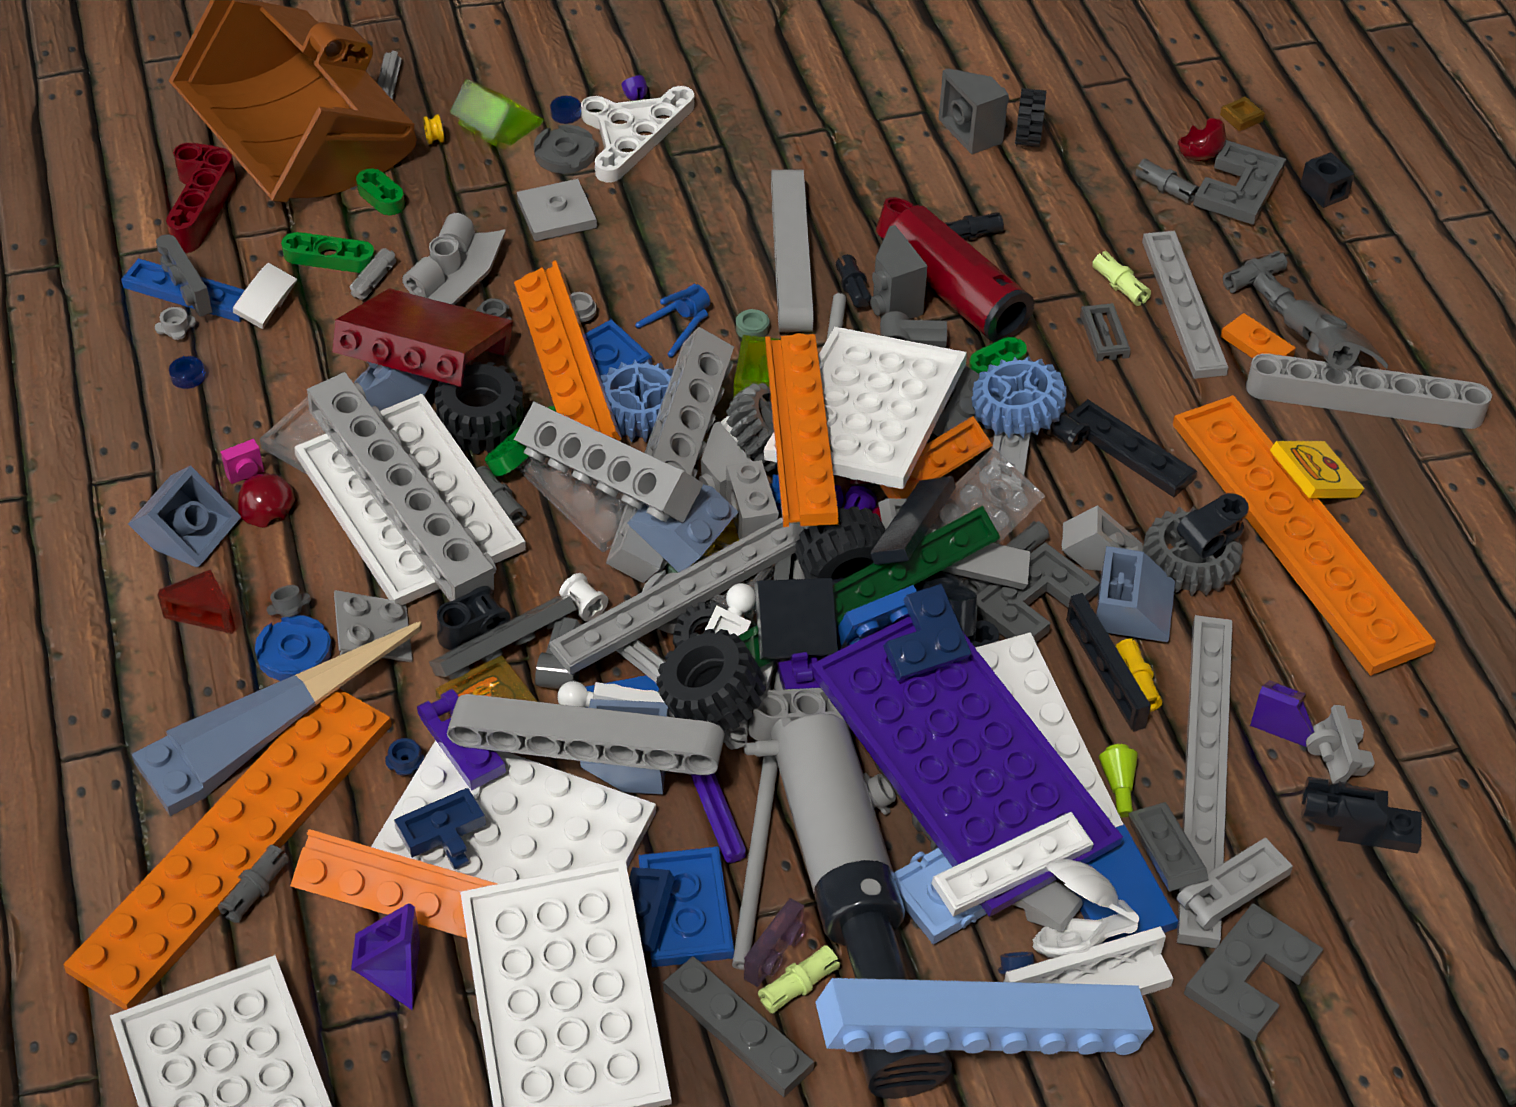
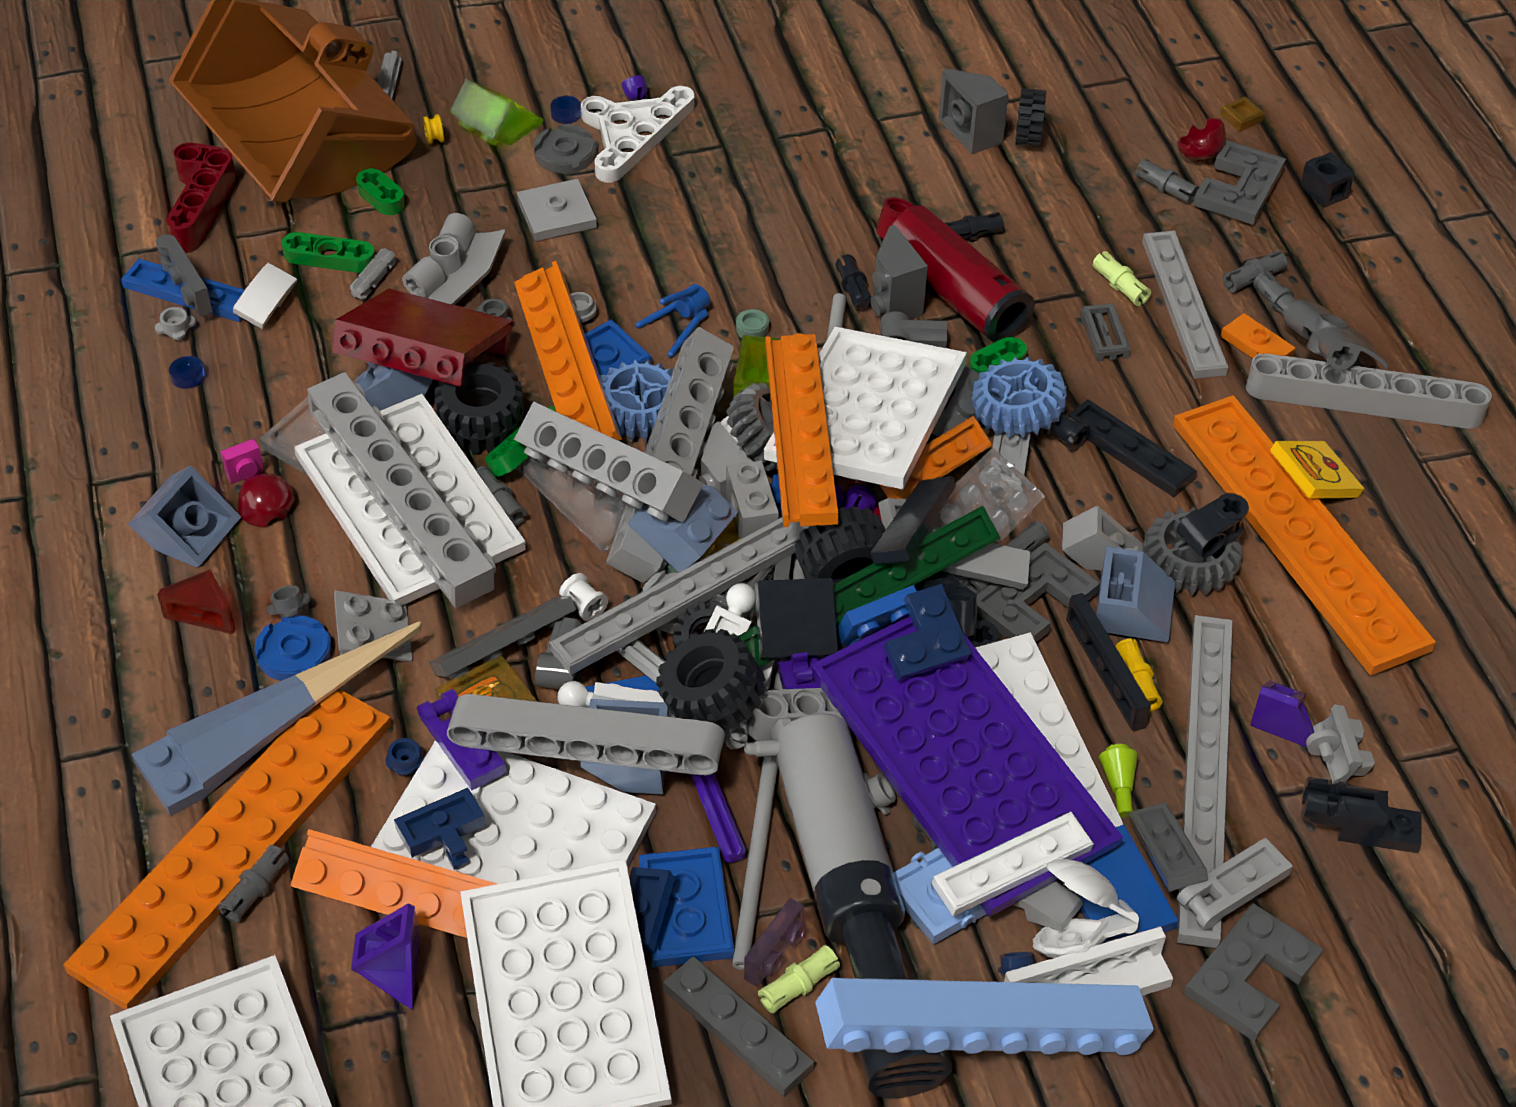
black piece [437,586,511,650] -> none
light grey beam [771,169,813,333] -> none

